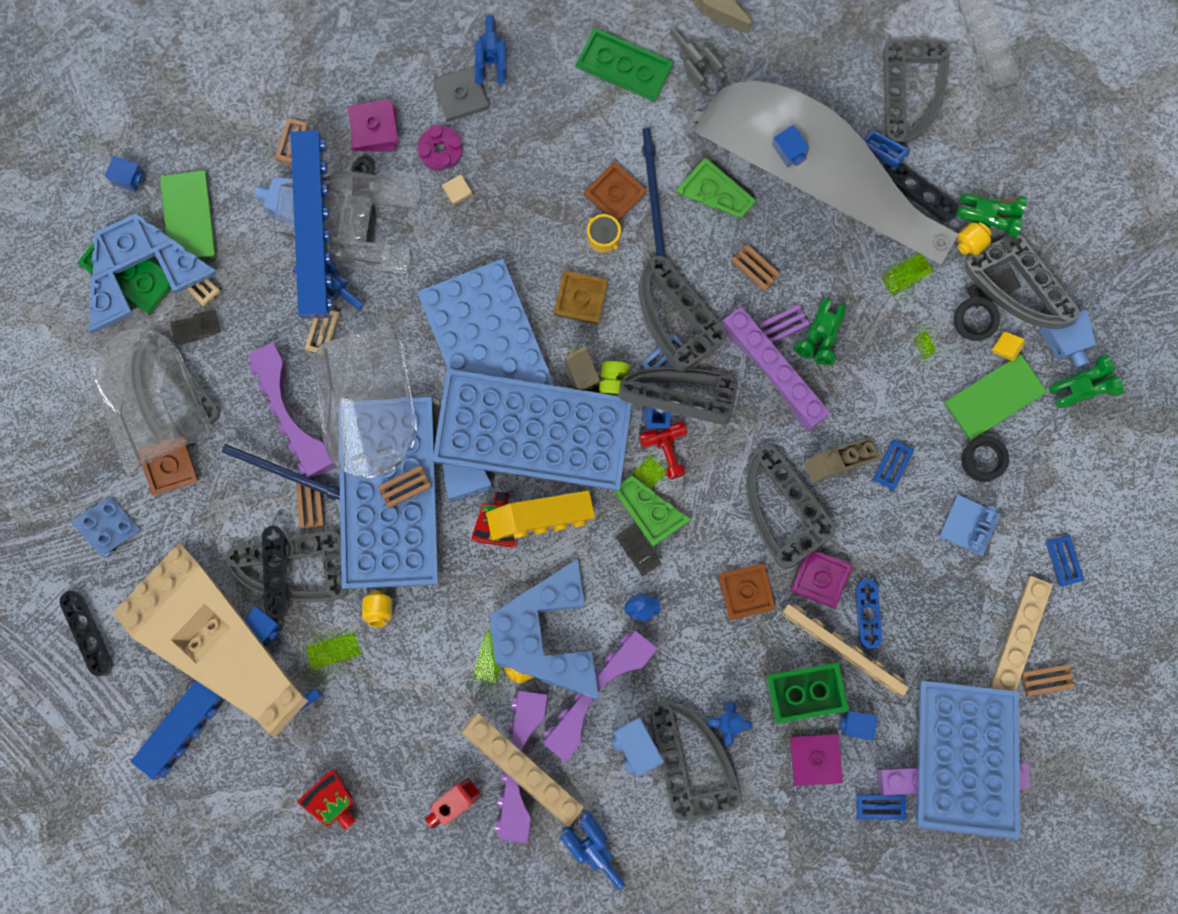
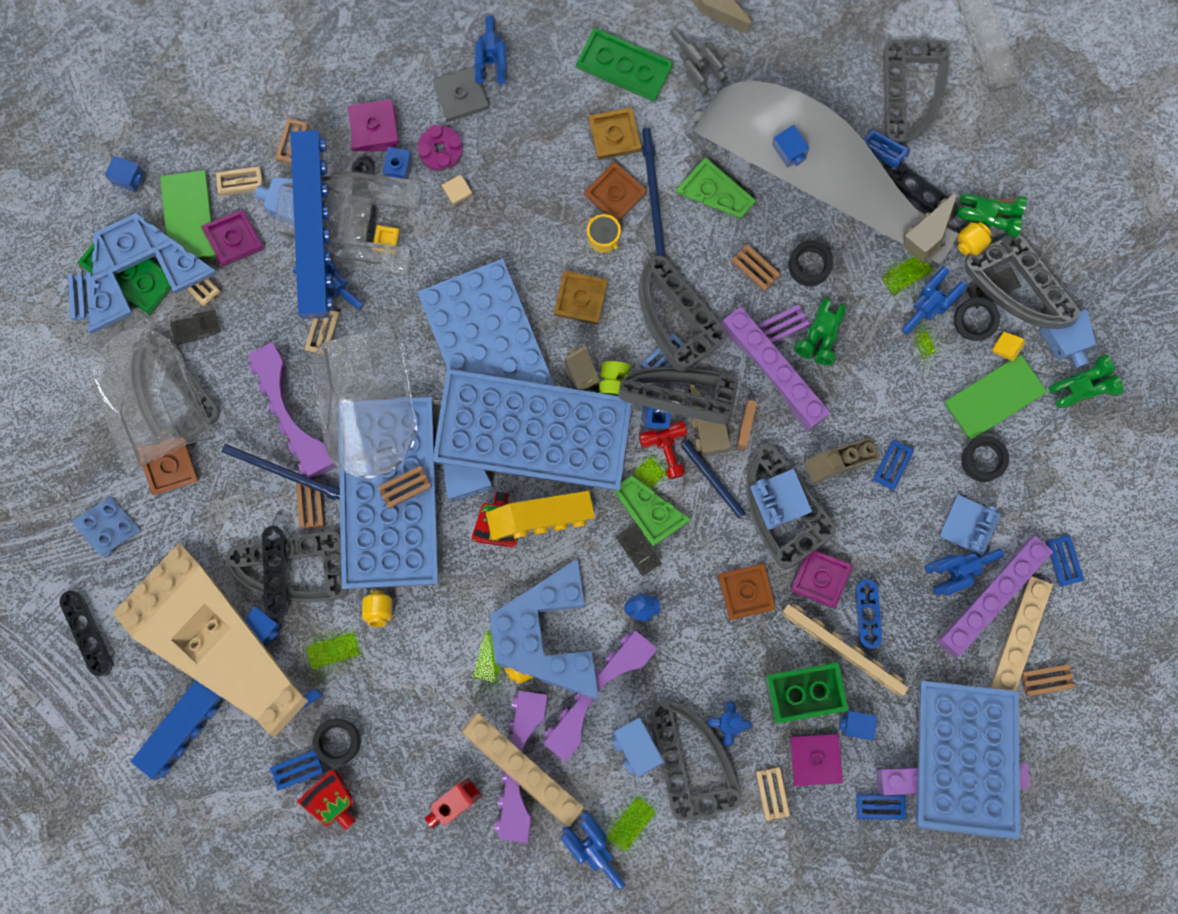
none -> medium blue tile [68,272,93,321]
none -> magenta plate [201,209,264,267]
none -> tan tile [216,166,264,196]
none -> blue tile [269,751,324,791]
none -> black tyre [313,718,361,765]
none -> yellow tile [373,225,400,252]
none -> blue brick [383,147,413,185]
none -> pearl gold plate [588,107,641,160]
none -> clear neon green slope [606,797,656,853]
none -> dark blue bar [681,440,746,519]
none -> dark tan slope [687,385,730,457]
none -> medium nougat tile [736,400,757,451]
none -> medium blue hinge [750,469,812,530]
none -> tan tile [755,767,790,821]
none -> black tyre [788,241,833,287]
none -> blue plant [901,266,967,335]
none -> slope [904,193,957,264]
none -> blue plant [924,548,1004,596]
none -> medium lavender arch [935,536,1053,658]

